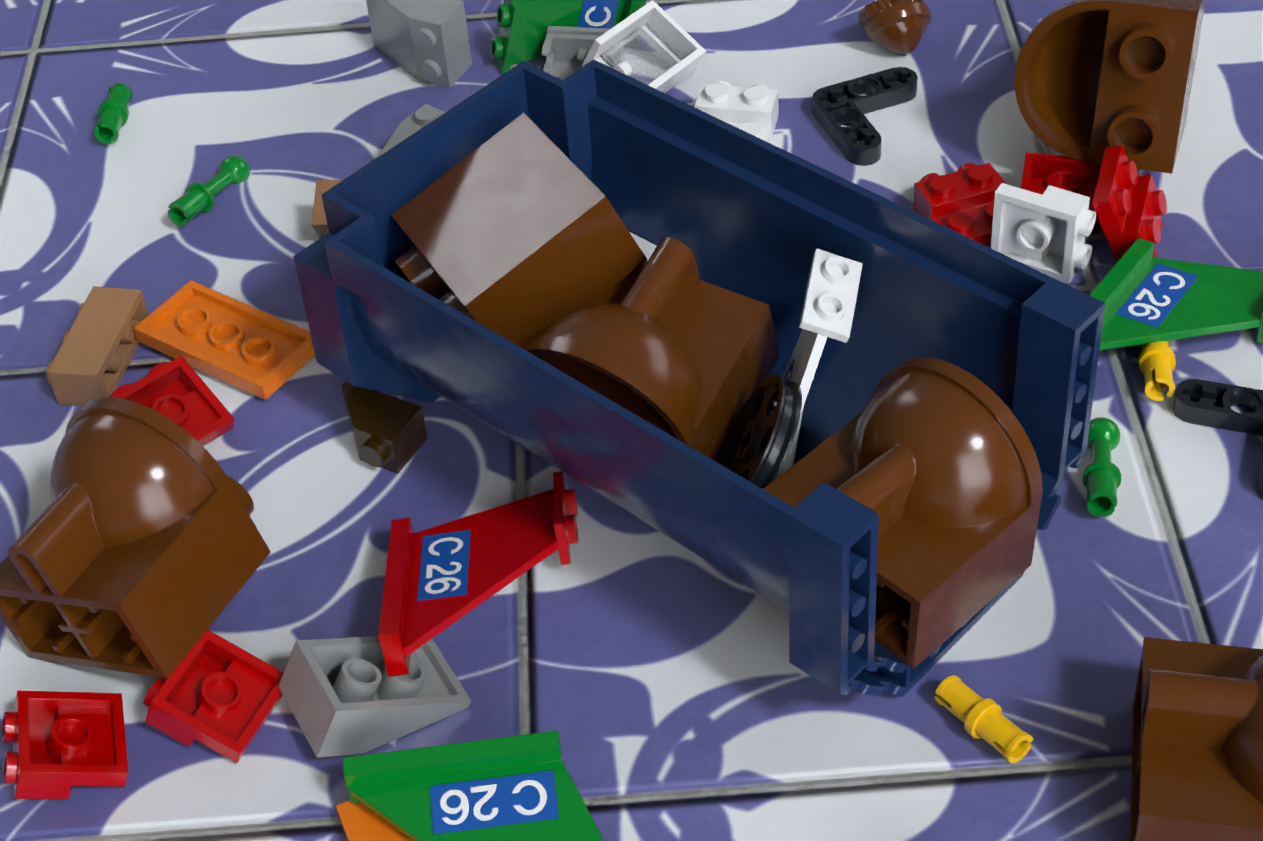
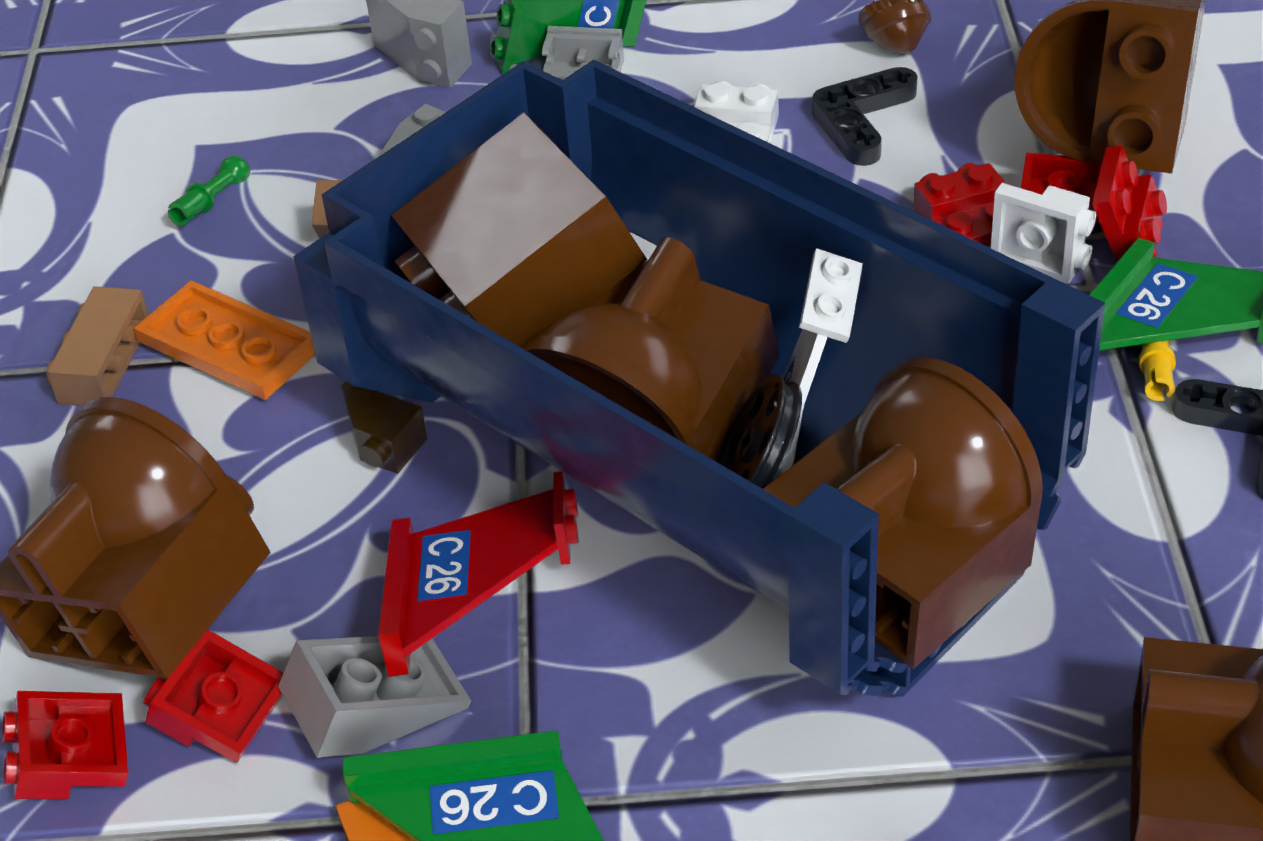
green pin [93,83,133,144] -> none
red plate [110,355,235,446] -> none
window [582,0,706,93] -> none
yellow pin [934,675,1033,764] -> none
green pin [1082,417,1121,517] -> none

